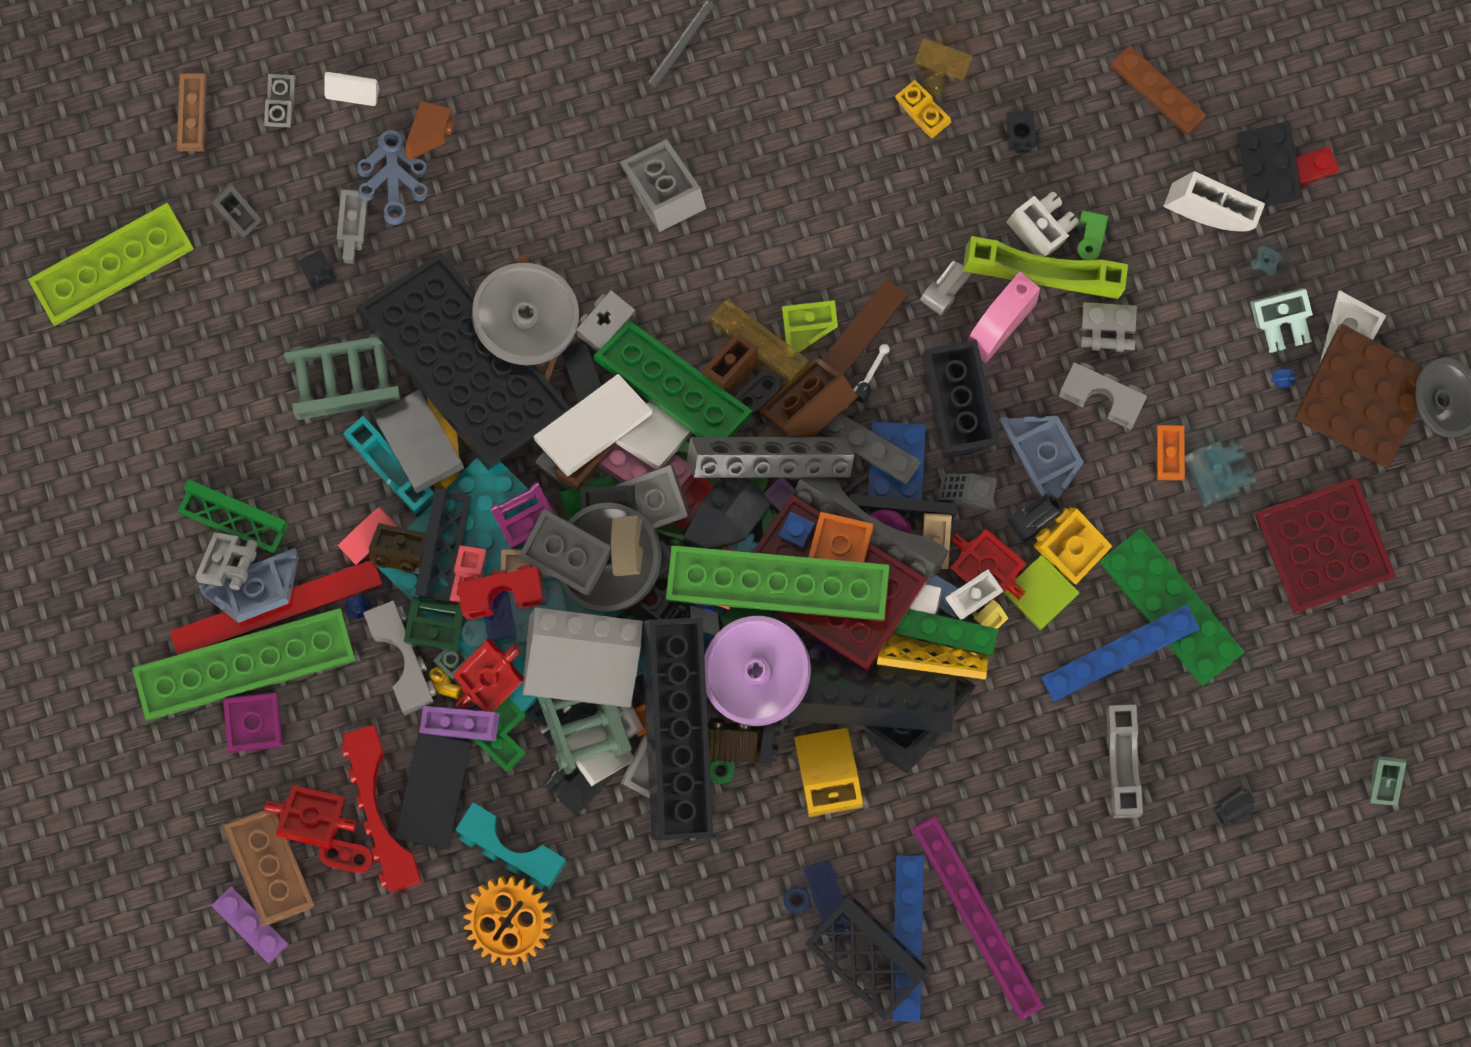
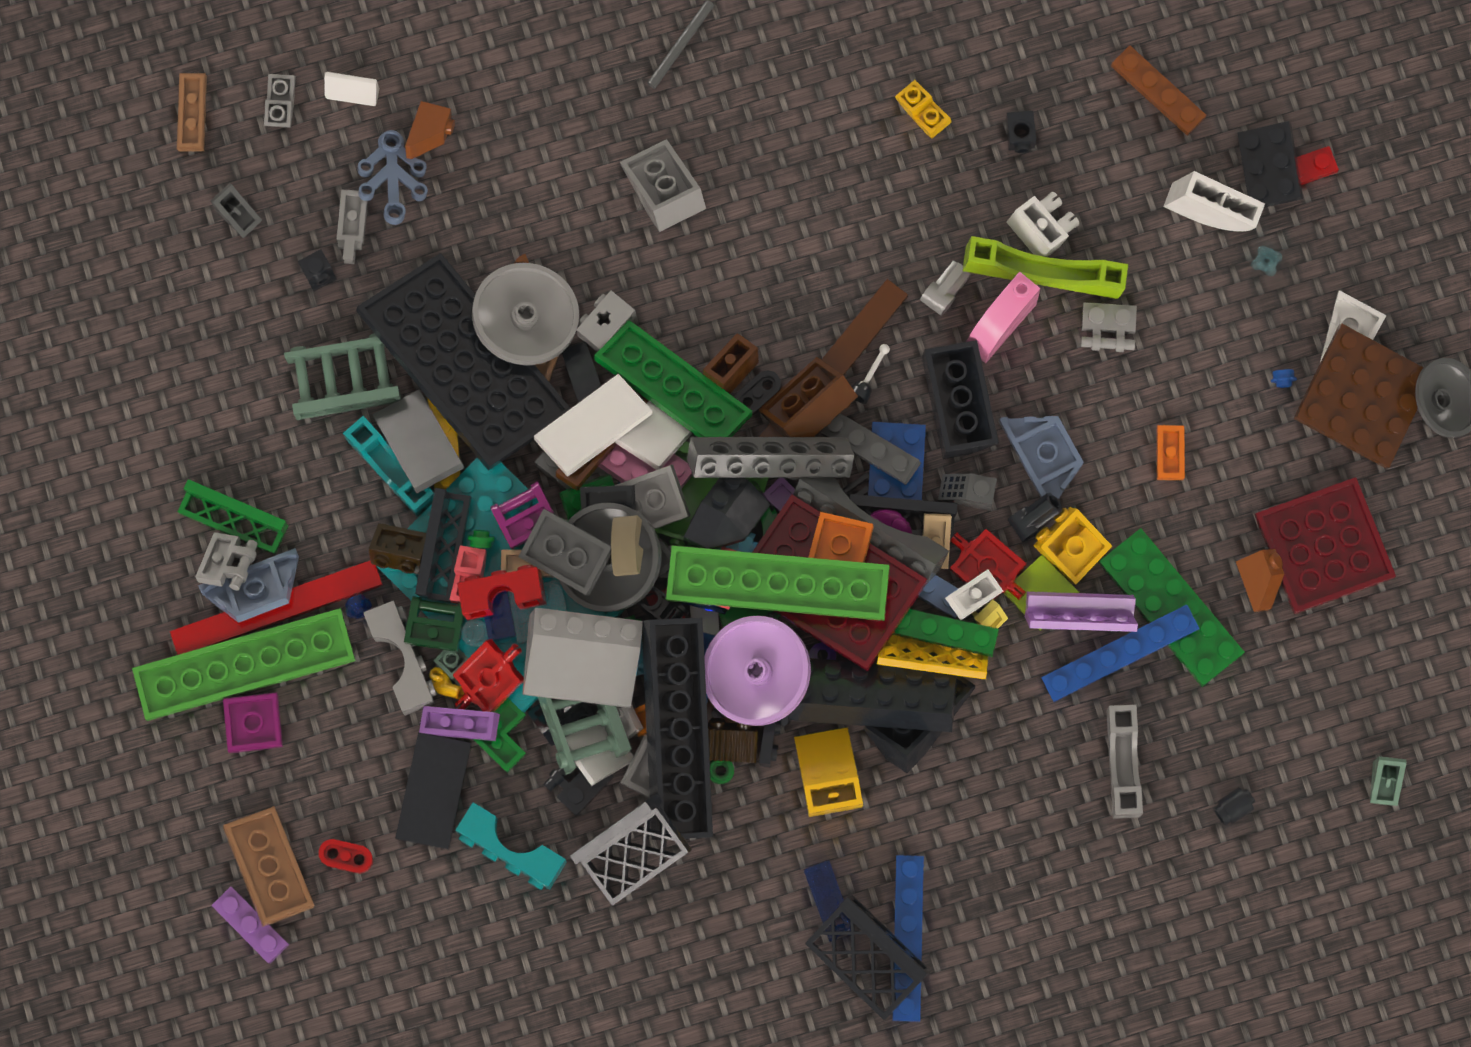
lime plate [28,202,194,326] -> none
red plate [265,785,357,848] -> none
coral slope [338,507,398,565] -> none
red arch [340,725,422,893] -> none
light orange gear [463,876,553,965] -> none
red plate [673,474,714,531] -> none
clear yellow plate [709,299,809,383] -> none
blue plate [778,512,815,549] -> none
lime wing [782,300,838,358] -> none
dark blue plate [783,887,811,914] -> none
white brick [910,585,943,615] -> none
magenta tile [911,816,1044,1021] -> none
clear yellow plate [914,38,973,95] -> none
light grey arch [1059,362,1147,430] -> none
bright green leg [1076,211,1108,260] -> none
clear light blue brick [1185,442,1255,507] -> none
light aqua brick [1250,288,1313,353] -> none
none -> green plate [468,530,495,548]
none -> fence [570,793,692,906]
none -> medium lavender fence [1025,592,1138,632]
none -> dark orange slope [1236,549,1284,612]

